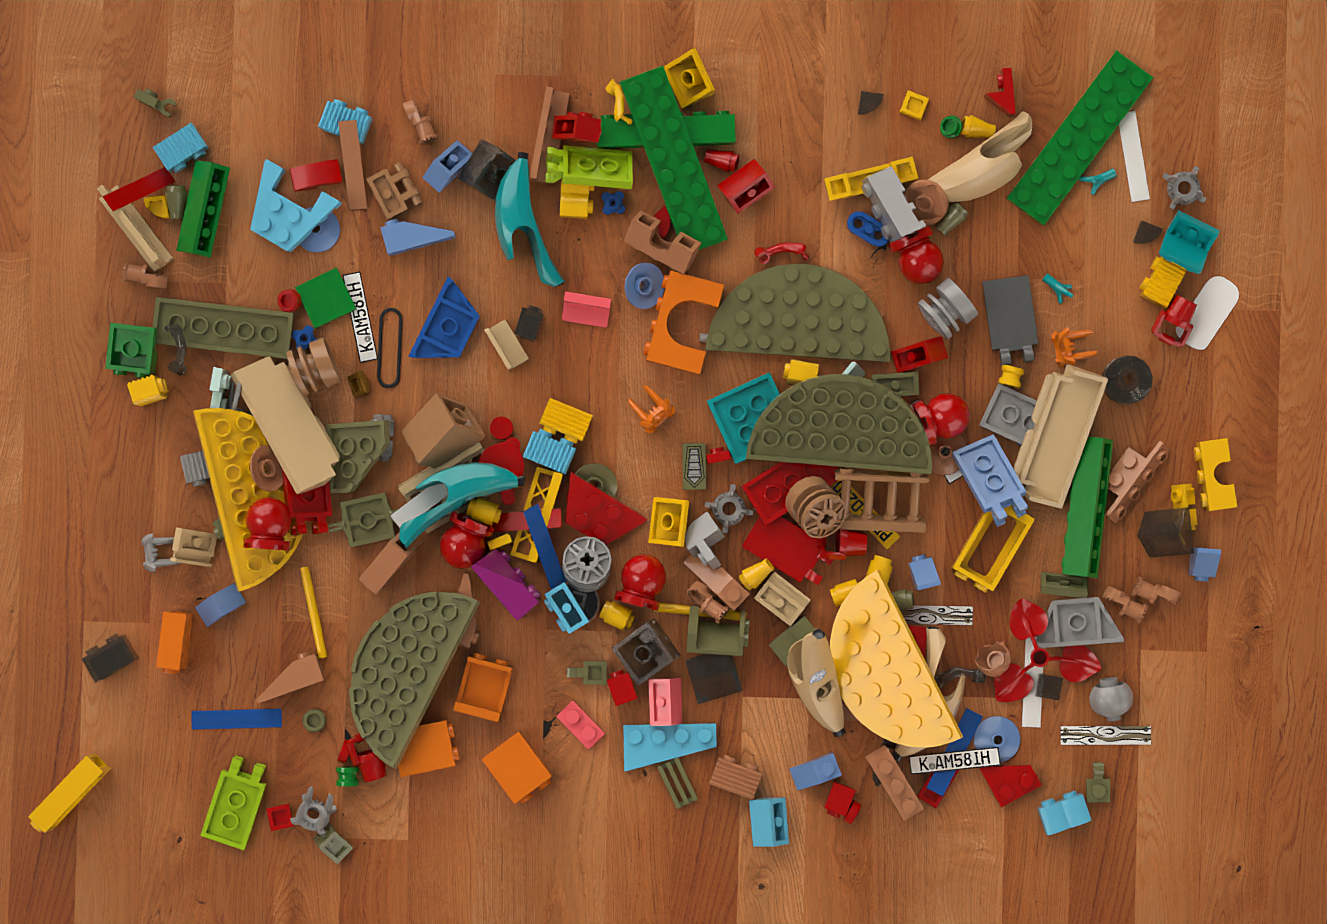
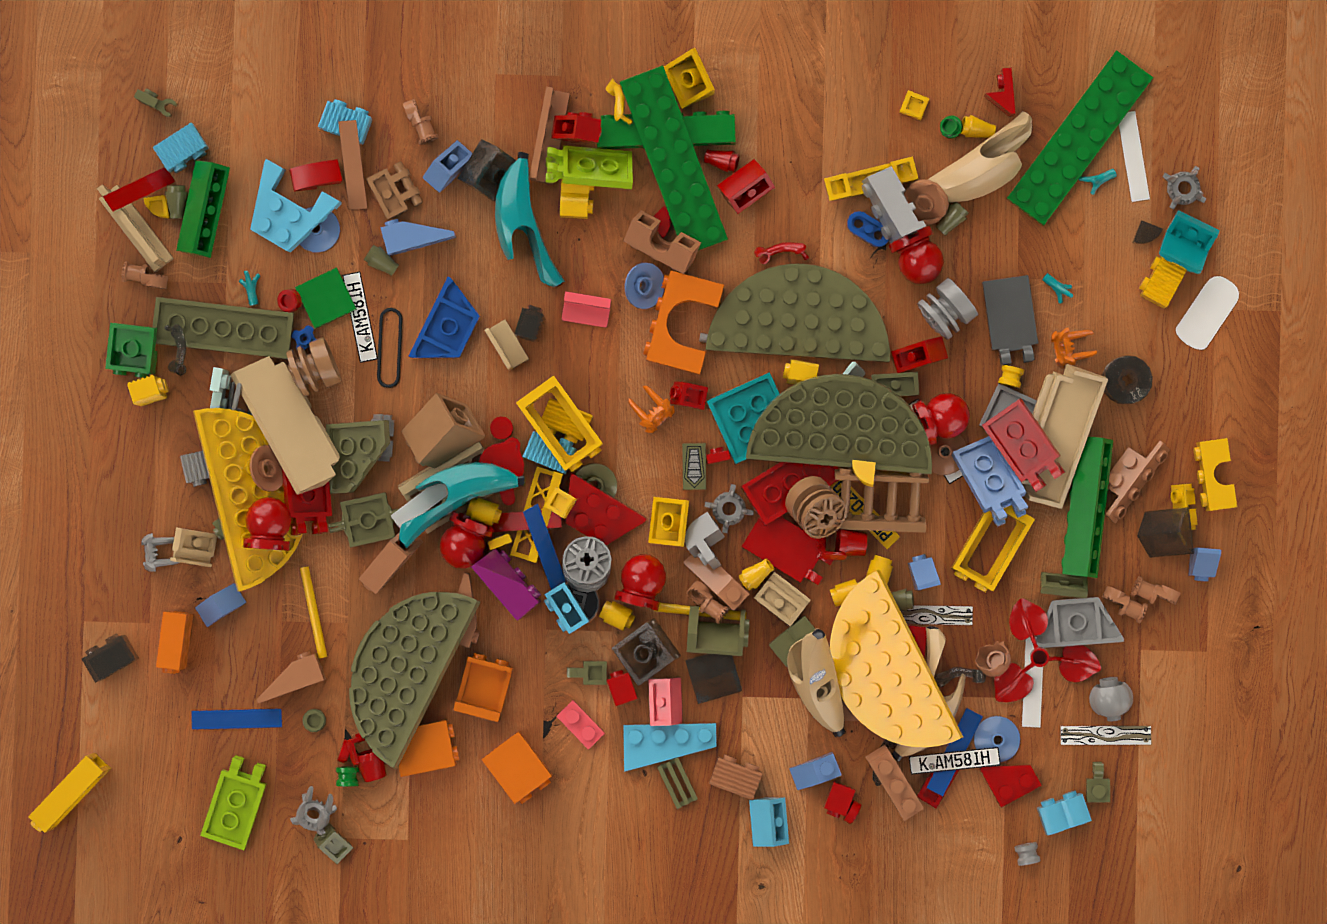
red plate [266,803,295,831] -> none
pearl gold slope [347,370,371,398] -> none
blue plate [601,191,625,215] -> none
clear smoke tile [858,91,884,115] -> none
clear smoke tile [1035,673,1063,701] -> none
red piece [1151,295,1197,347] -> none
none -> teal bar [239,270,260,306]
none -> olive cone [363,245,399,276]
none -> yellow piece [516,376,603,472]
none -> yellow tile [544,487,577,519]
none -> red bracket [669,381,708,410]
none -> yellow tile [852,460,876,487]
none -> red tile [982,398,1065,492]
none -> light grey wheel [1014,842,1041,866]

